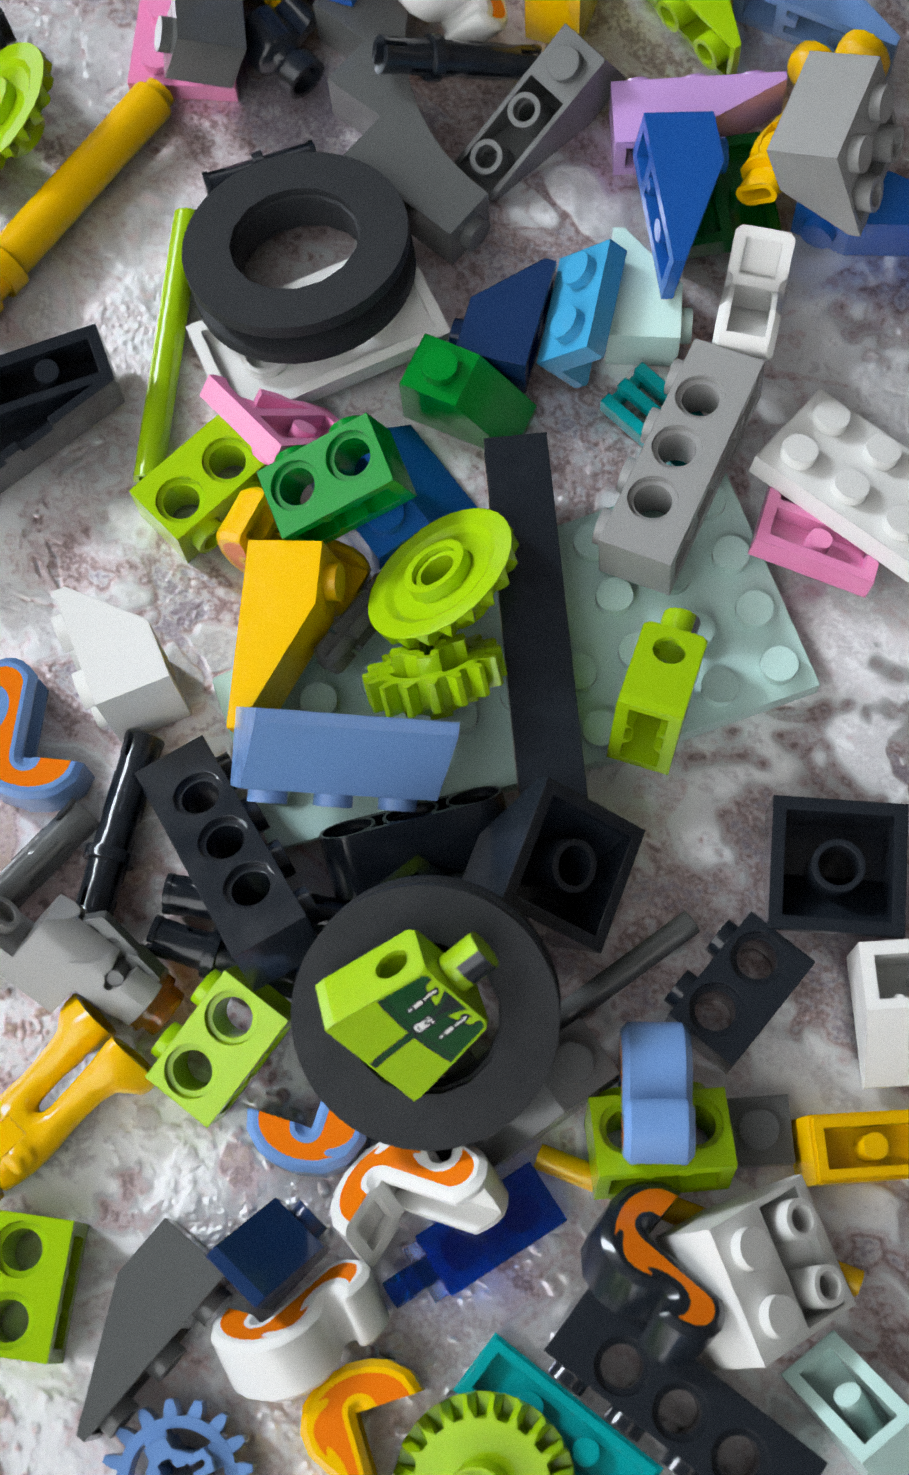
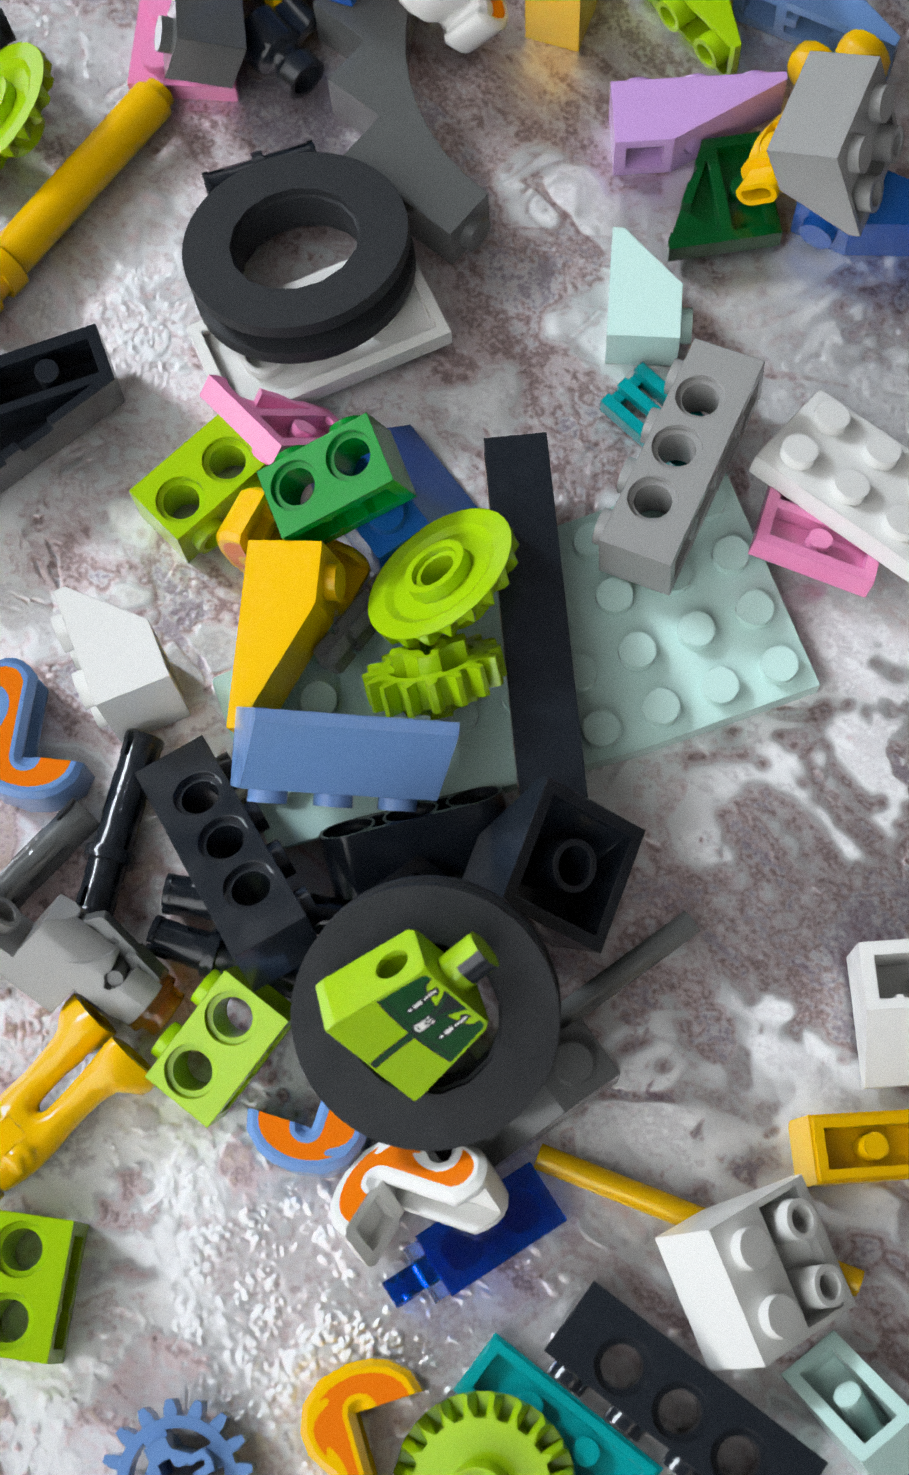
dark grey slope [76,1218,233,1442] -> none
lime piece [133,208,196,483] -> none
dark blue slope [205,1197,331,1310] -> none
white animal [211,1259,390,1402] -> none
black pin [372,33,543,82] -> none
green slope [399,333,537,449] -> none
dark blue slope [448,258,556,394] -> none
dark grey slope [454,23,627,202] -> none
dark azure bracket [536,239,627,389] -> none
black animal [580,1181,724,1367] -> none
lime brick [584,1082,738,1200] -> none
lime torso [606,607,708,775] -> none
medium blue animal [618,1021,696,1166] -> none
blue slope [632,111,729,299] -> none
black brick [664,911,816,1075] -> none
white animal [712,224,796,363] -> none
dark grey plate [727,1094,796,1169] -> none
black slope [763,795,909,939] -> none

